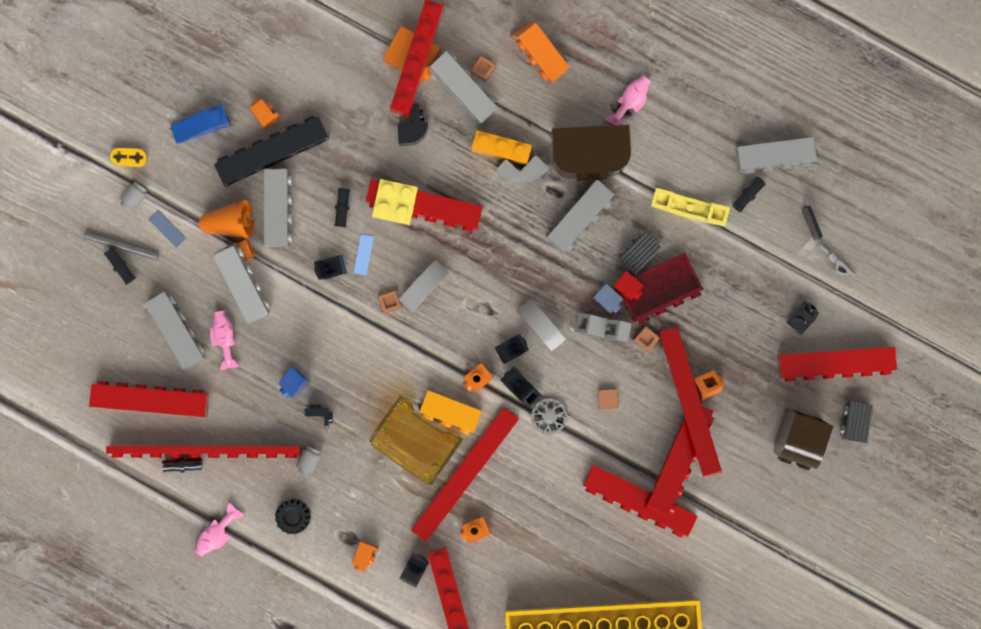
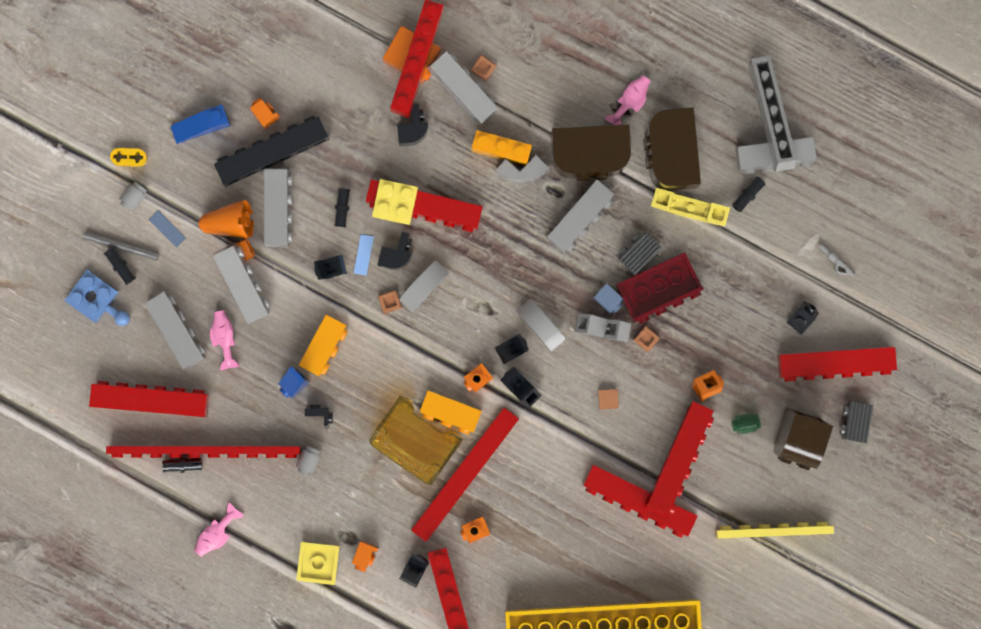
black tyre [275,499,311,534] -> none
orange wedge [510,21,570,82] -> none
light grey wheel [531,398,567,435] -> none
red brick [612,271,644,302] -> none
red tile [659,327,722,477] -> none
black piece [802,206,823,241] -> none
none -> medium blue plate [64,270,130,326]
none -> light yellow plate [296,542,340,585]
none -> light orange brick [298,315,348,377]
none -> black brick [377,232,412,270]
none -> dark brown brick [643,107,701,191]
none -> light yellow plate [715,522,834,538]
none -> clear green brick [731,413,761,435]
none -> light grey brick [749,55,797,172]

